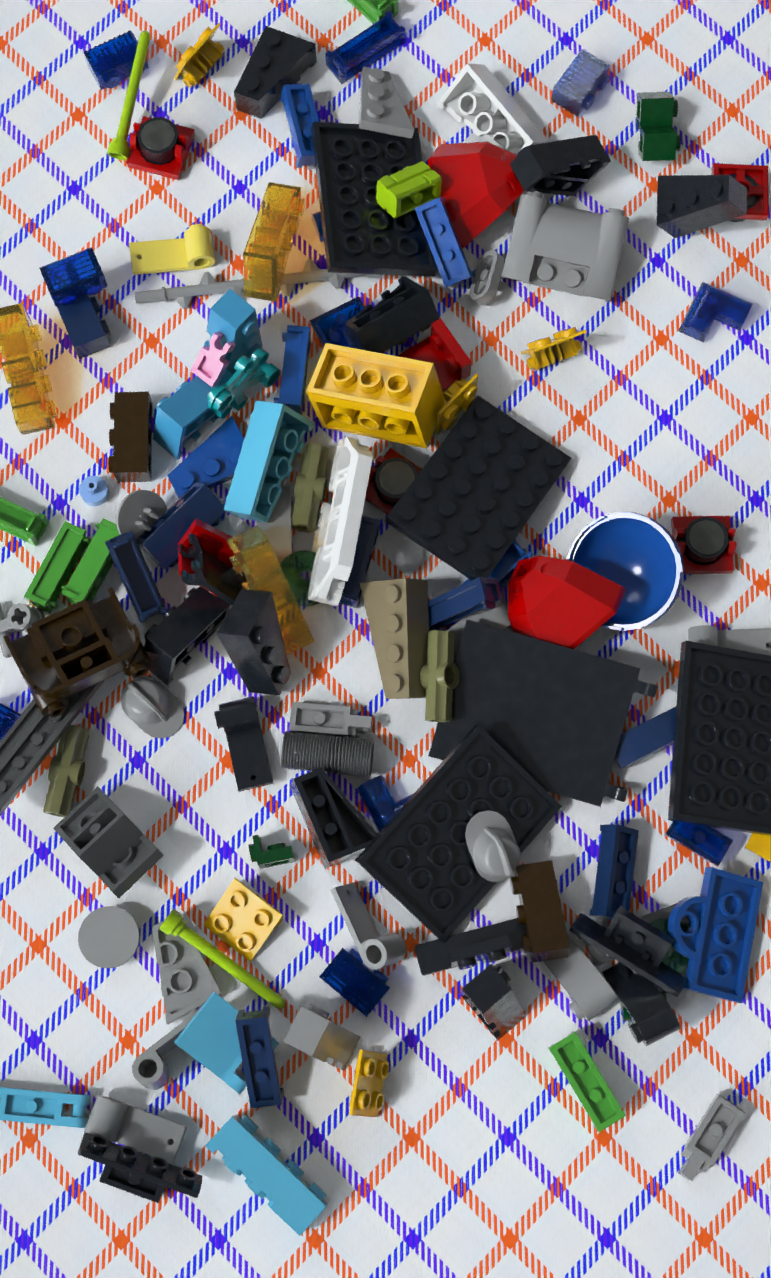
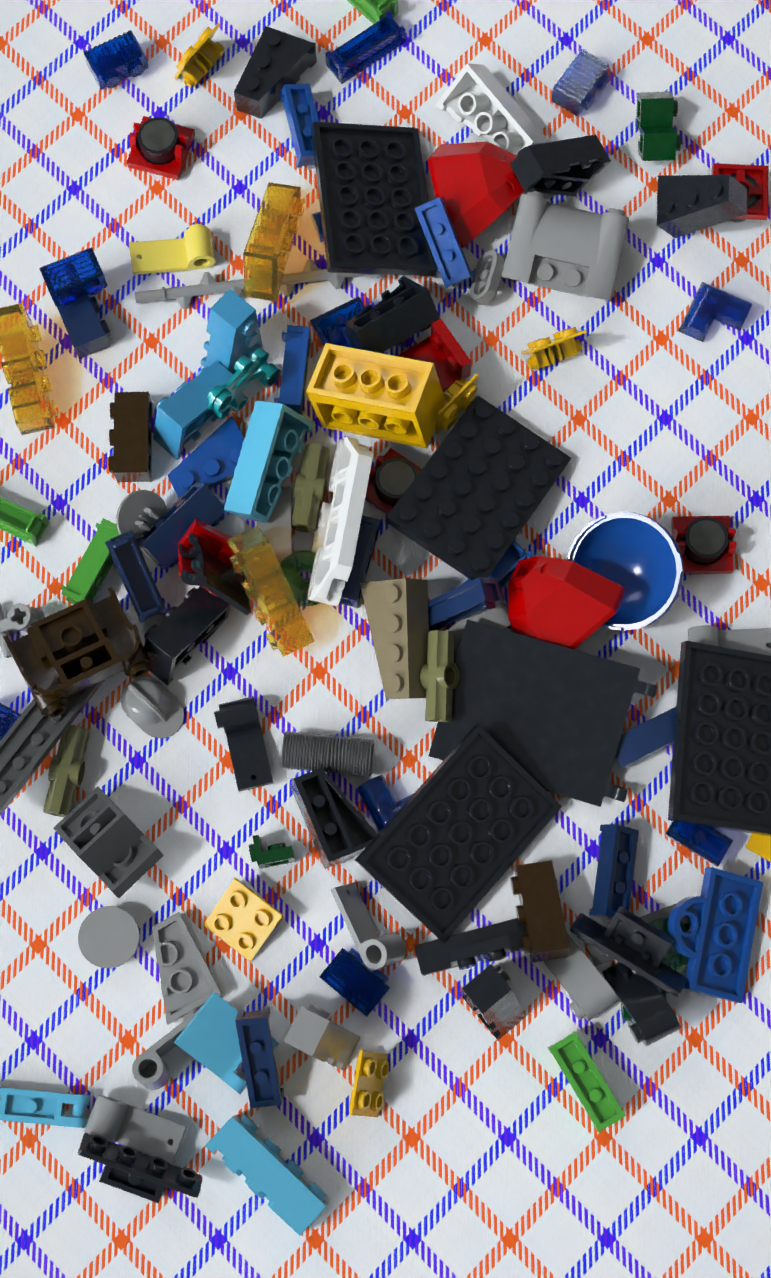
bright green container [24,521,90,614] -> none
light blue tile [79,476,109,506] -> none
lime piece [107,31,151,160] -> none
lime piece [159,909,286,1009] -> none
bright pink plate [191,331,236,387] -> none
black wedge [217,589,291,695] -> none
light grey hinge [289,702,373,738] -> none
light grey wing [359,67,414,139] -> none
lime brick [376,161,442,219] -> none
light grey piece [465,810,520,882] -> none
light grey hinge [678,1094,746,1181] -> none

